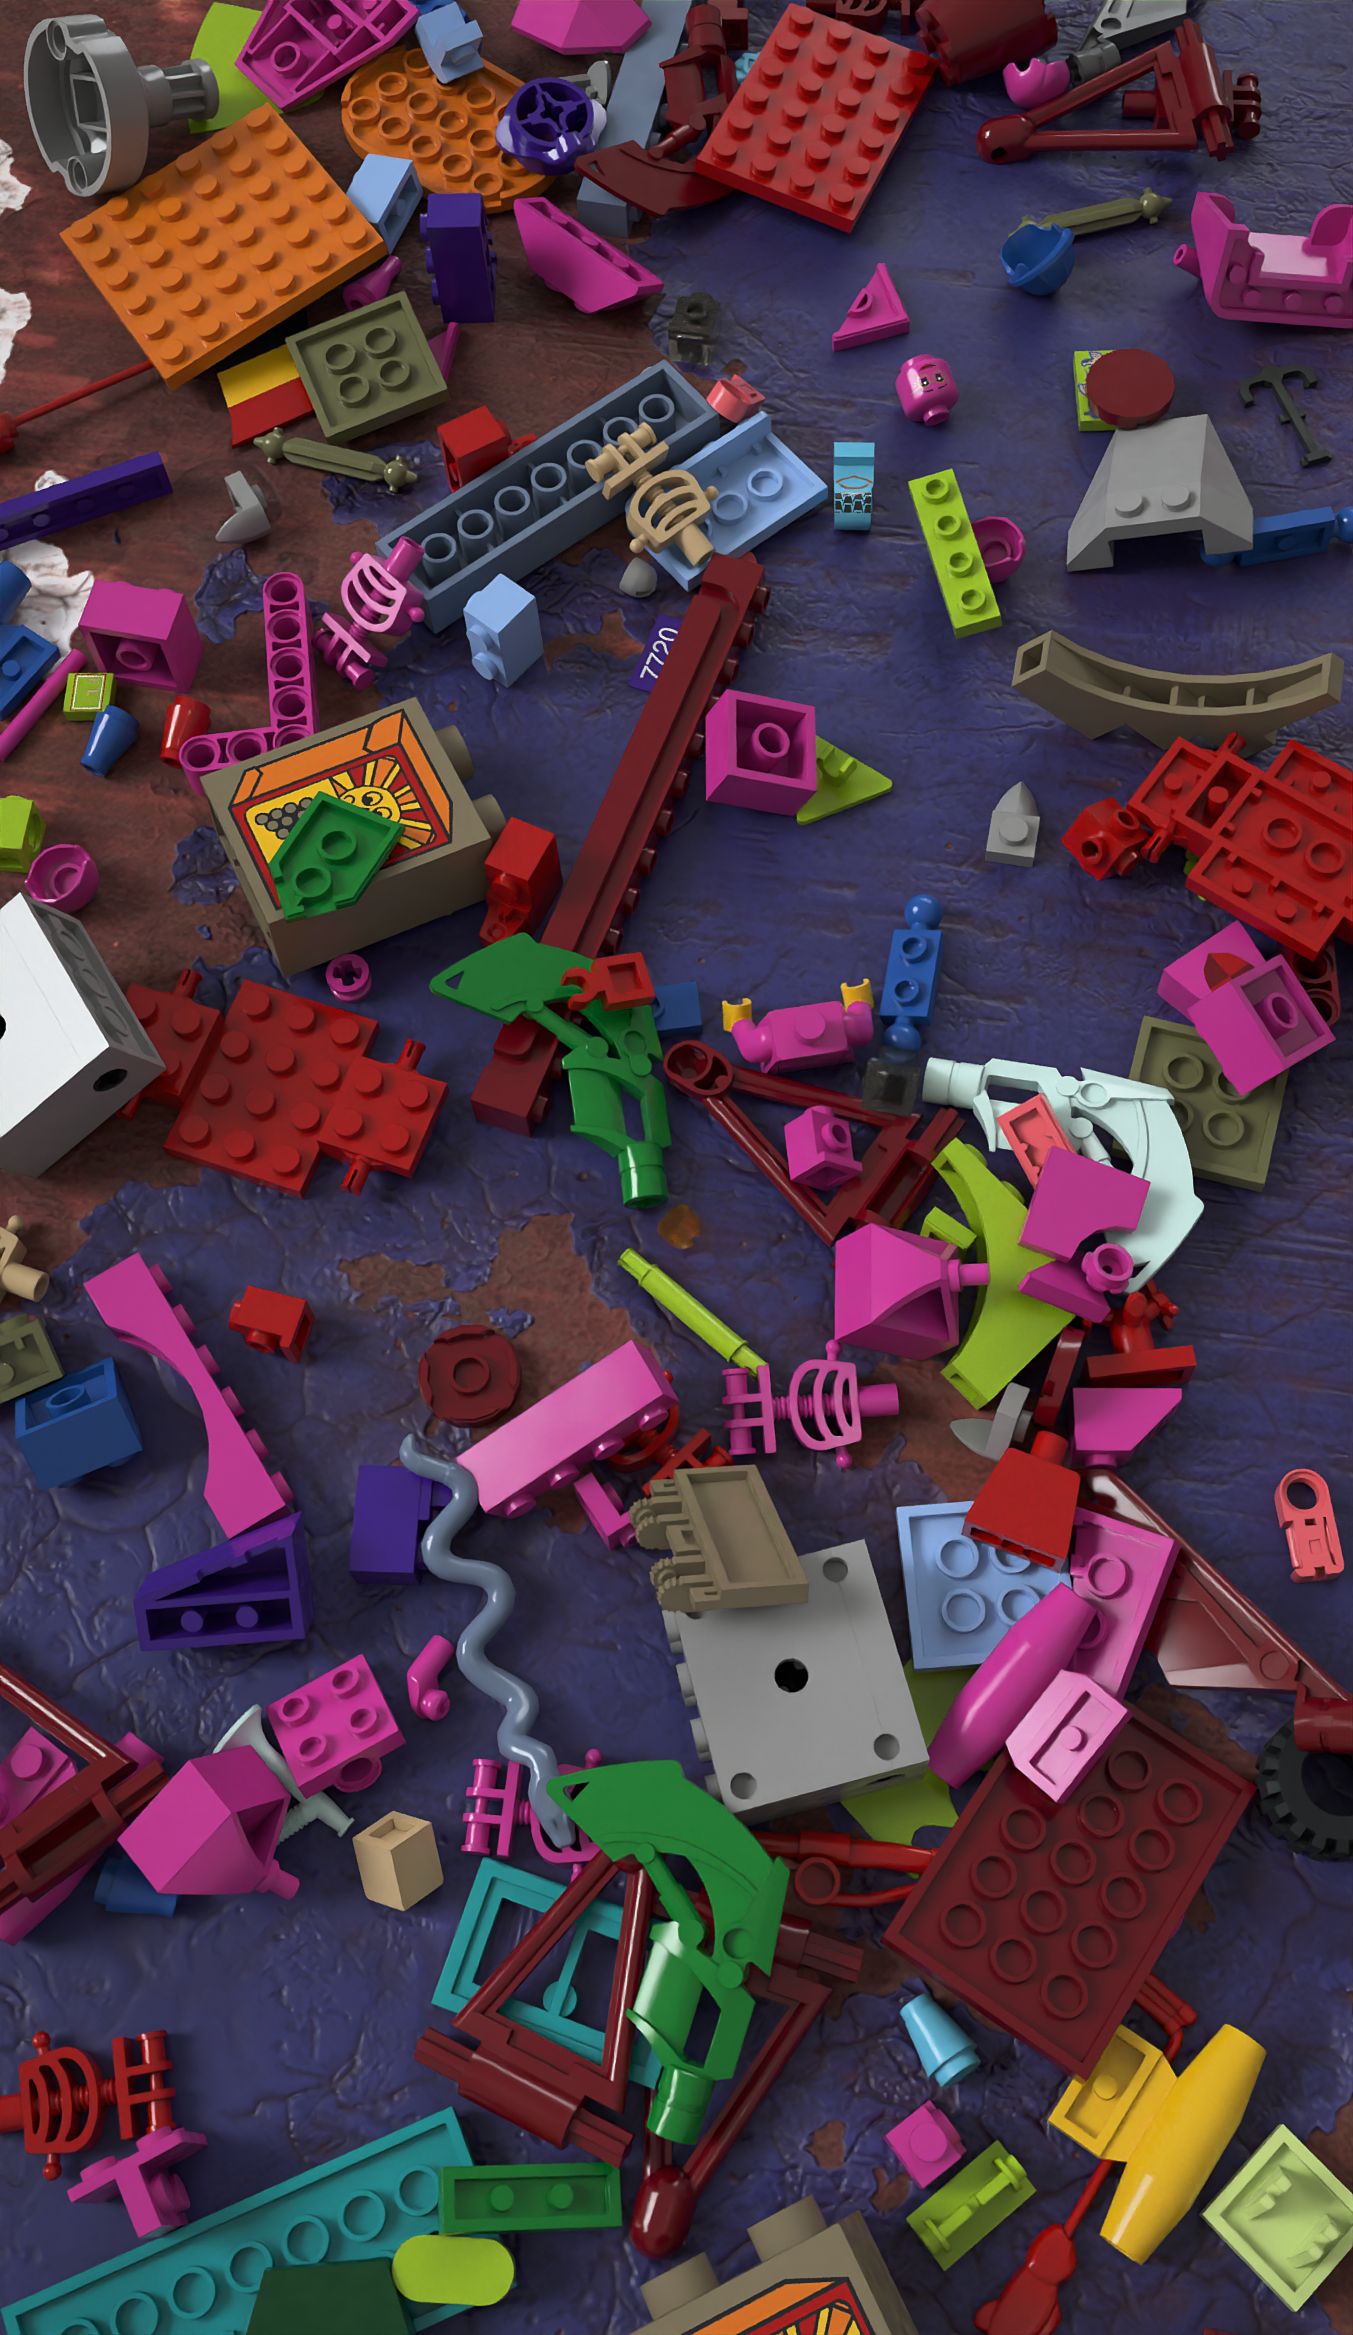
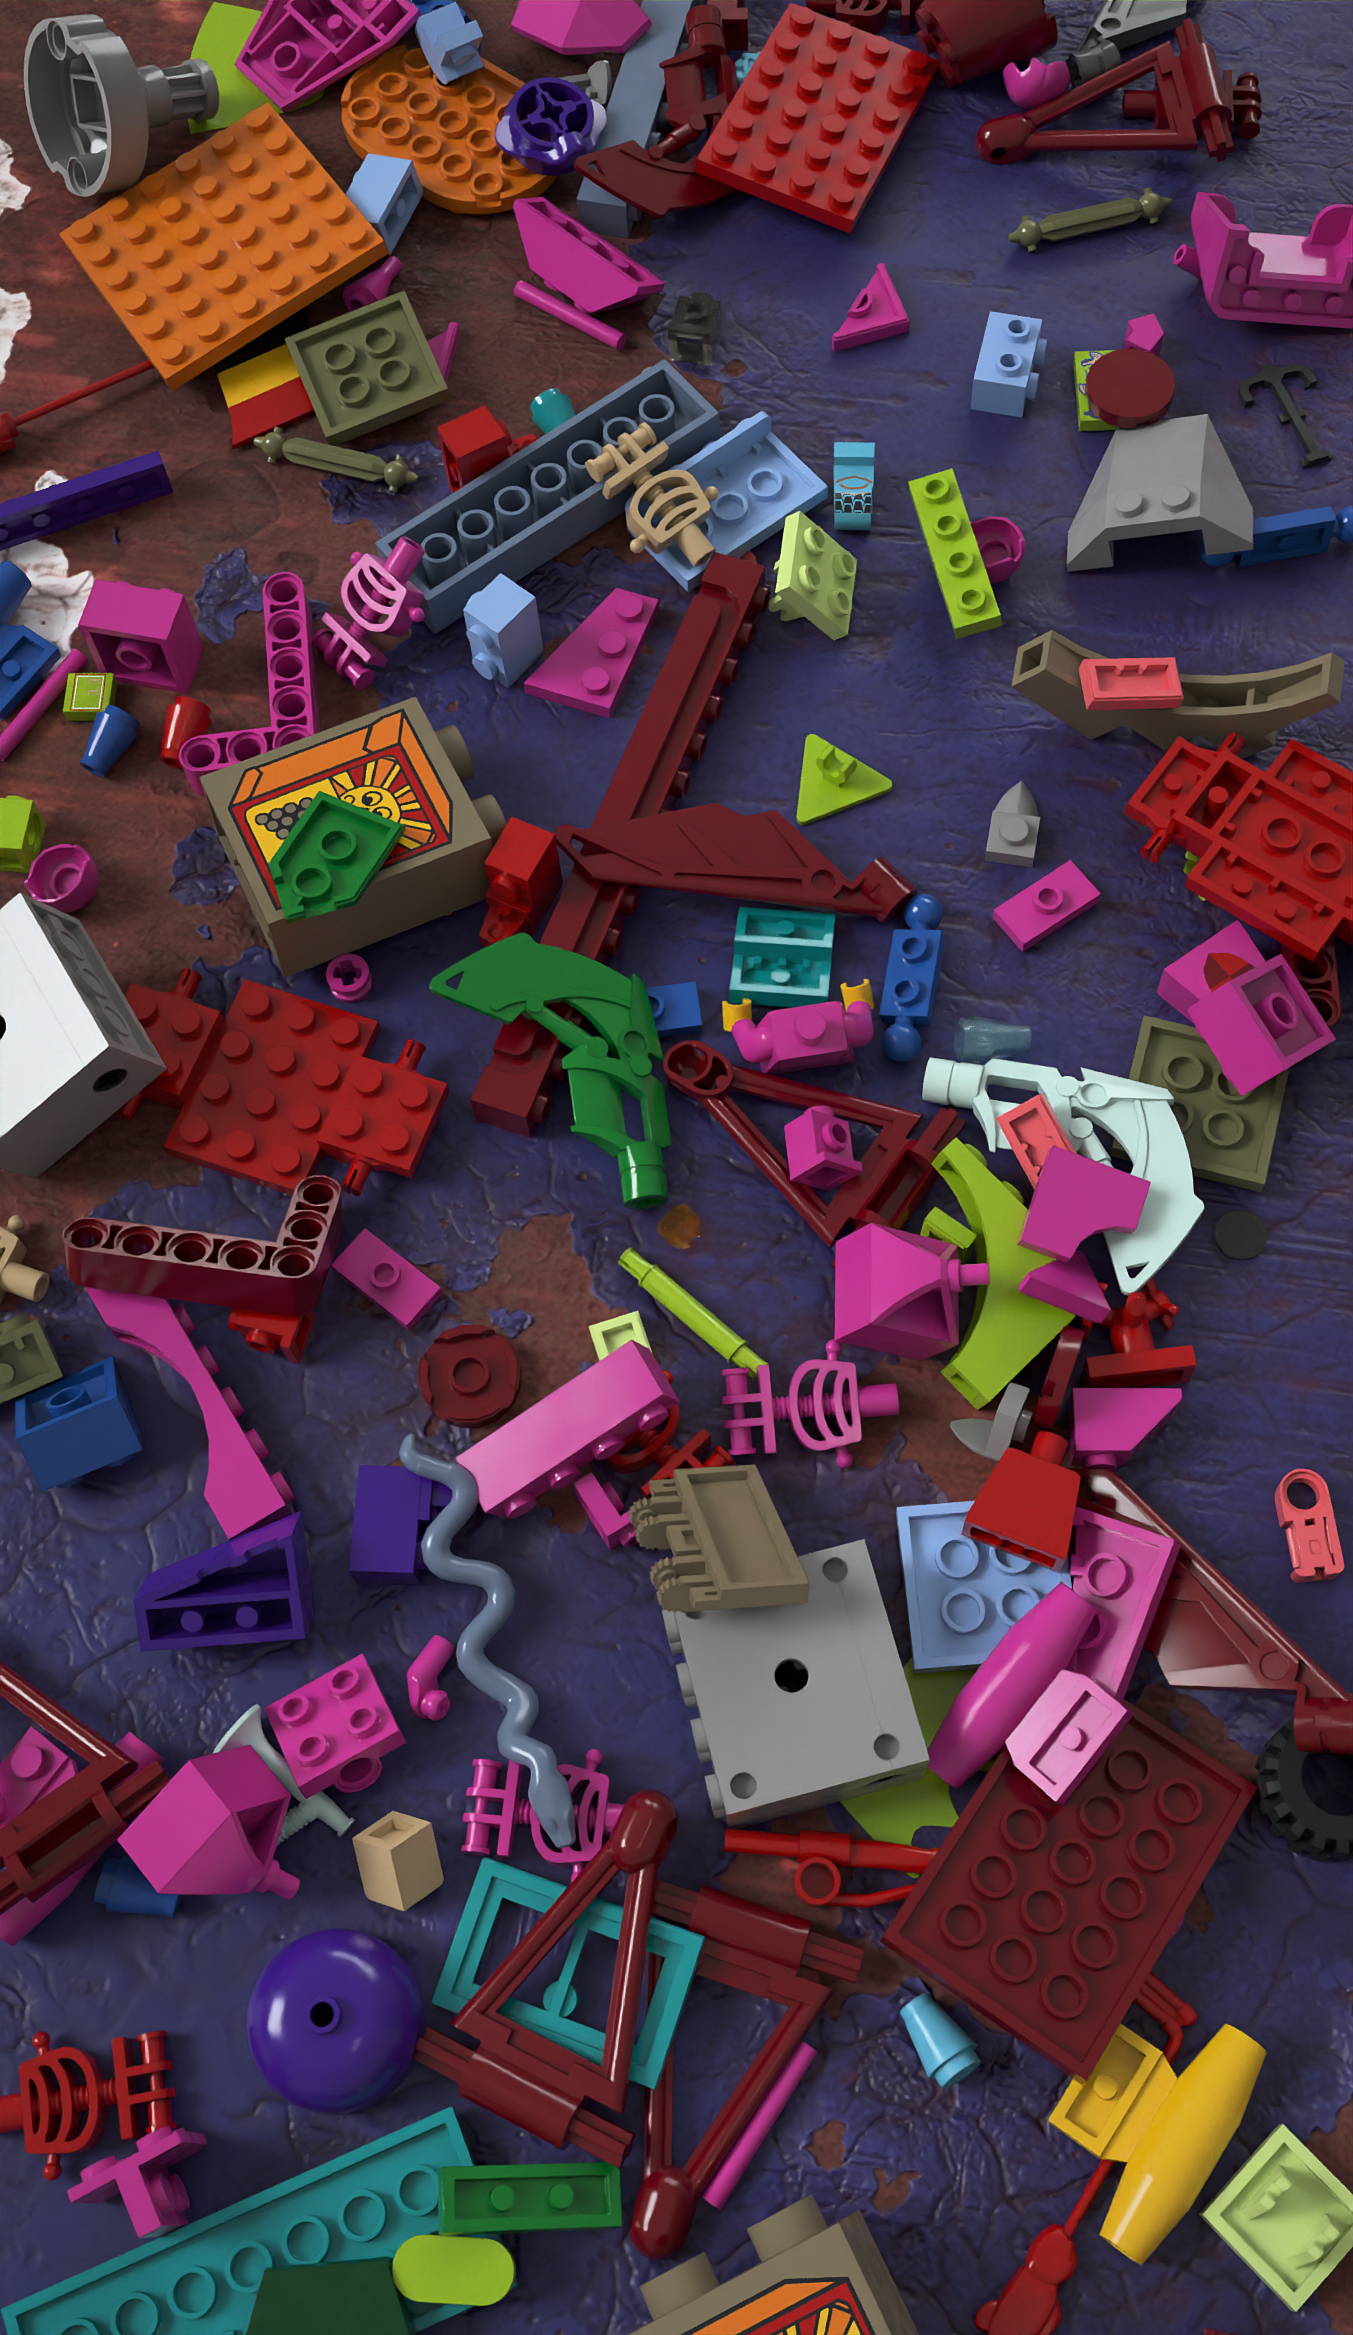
light grey plate [215,471,272,544] -> none
dark purple wedge [420,193,498,324] -> none
green piece [546,1759,790,2145] -> none
red plate [560,952,656,1012] -> none
light grey hinge [619,557,657,598] -> none
dark purple sticker [628,614,683,692] -> none
coral piece [706,374,766,423] -> none
dark pink brick [706,689,817,817] -> none
clear smoke brick [861,1044,922,1117] -> none
dark pink brick [883,2099,967,2189] -> none
dark pink head [895,354,959,426] -> none
lime hinge [906,2139,1037,2271] -> none
blue piece [999,223,1075,295] -> none
red brick [1060,797,1151,882] -> none
dark pink plate [1081,1243,1133,1294] -> none
none -> dark red beam [62,1175,342,1315]
none -> dark purple cylinder [246,1928,425,2114]
none -> dark pink plate [331,1228,443,1331]
none -> dark pink bar [514,280,627,351]
none -> dark pink wing [524,588,659,719]
none -> teal cone [530,388,576,434]
none -> dark red wing [554,803,917,923]
none -> yellowish green tile [589,1311,653,1361]
none -> dark pink bar [701,2041,817,2211]
none -> teal slope [729,907,835,1008]
none -> yellowish green plate [769,511,857,640]
none -> clear light blue cone [954,1015,1031,1064]
none -> light blue brick [970,311,1047,418]
none -> dark pink plate [993,860,1101,952]
none -> coral plate [1078,657,1184,710]
none -> dark pink piece [1124,314,1164,356]
none -> clear smoke piece [1214,1211,1267,1260]

